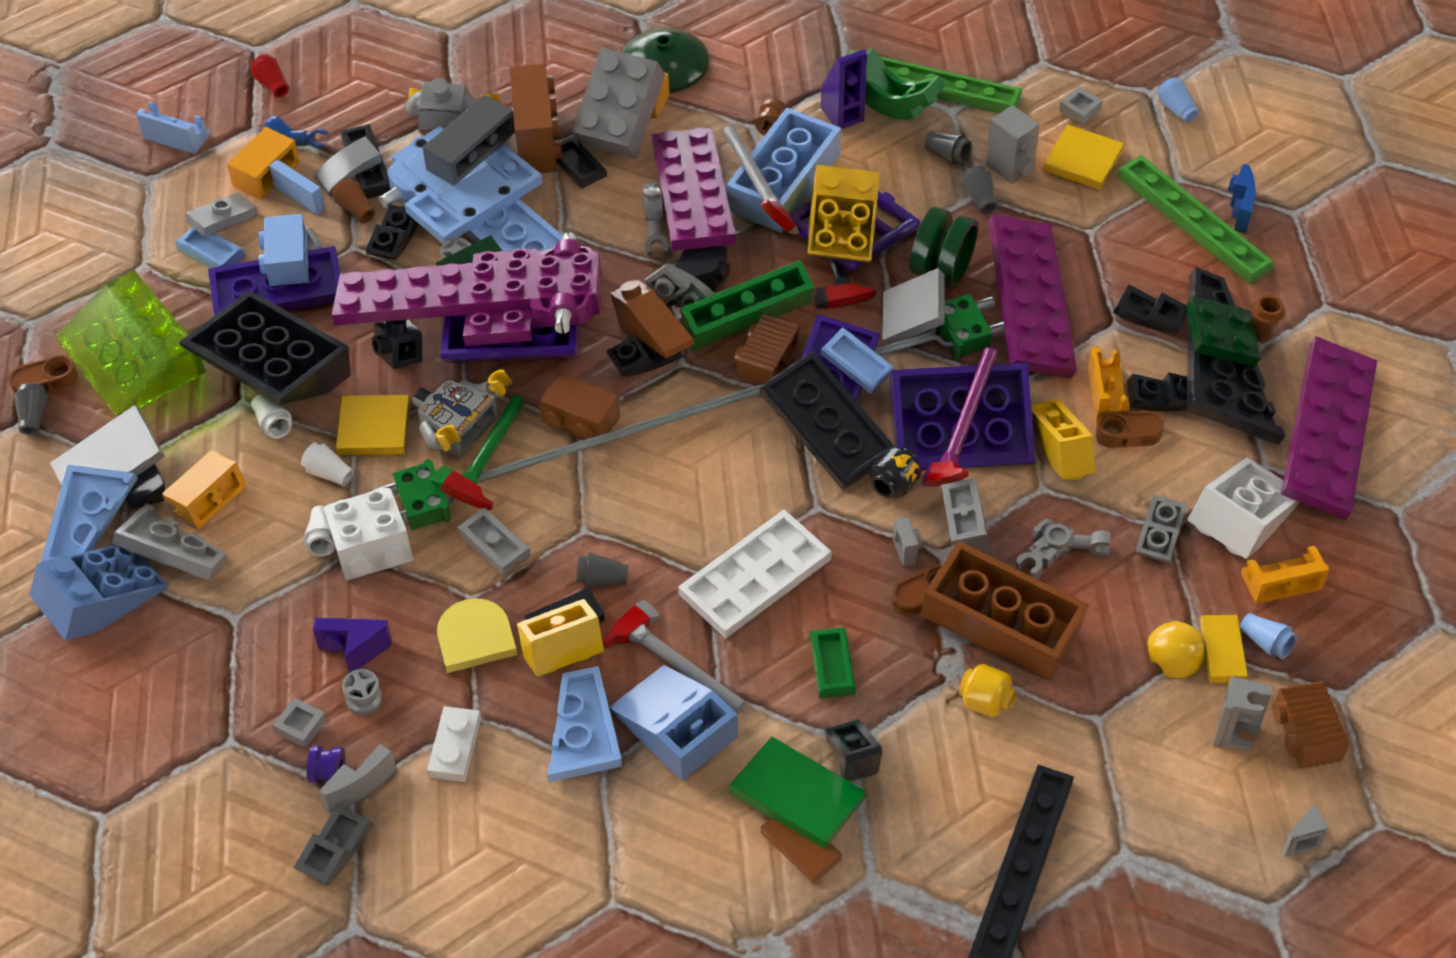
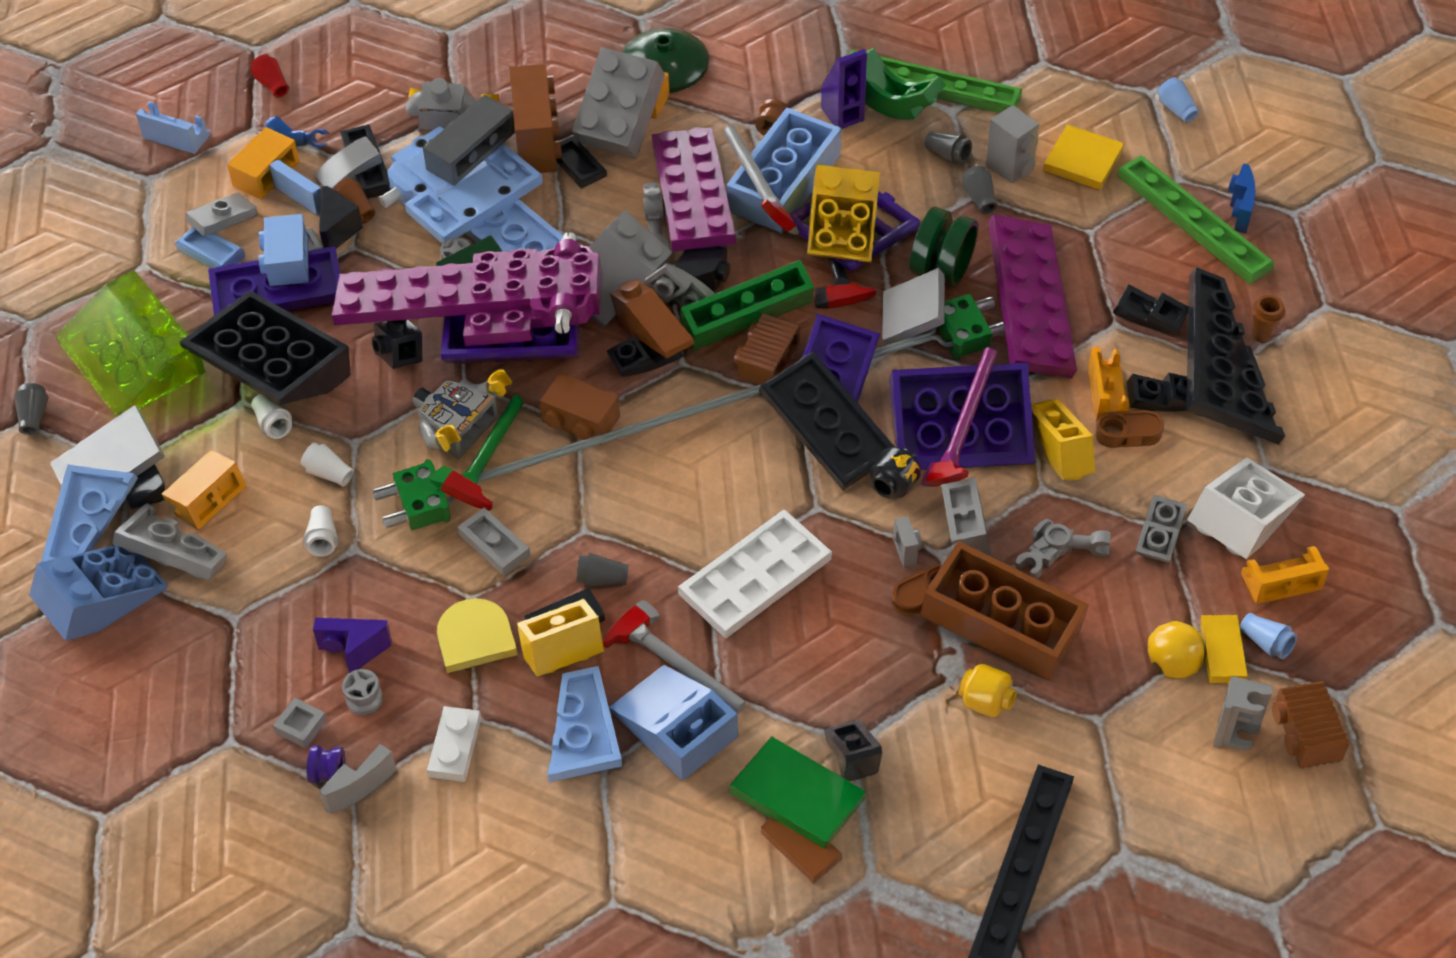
dark orange piece [8,355,77,394] -> none
dark grey slope [293,804,373,886] -> none
white bracket [324,488,414,581] -> none
yellow tile [336,394,410,456] -> none
black slope [365,204,418,260] -> none
green tile [809,627,856,699] -> none
light blue tile [820,327,894,395] -> none
light grey plate [1059,87,1103,125] -> none
dark green plate [1186,296,1261,367] -> none
magenta plate [1281,336,1378,520] -> none
light grey slope [1282,806,1328,857] -> none
none -> black slope [319,186,363,249]
none -> light grey slope [589,210,673,329]

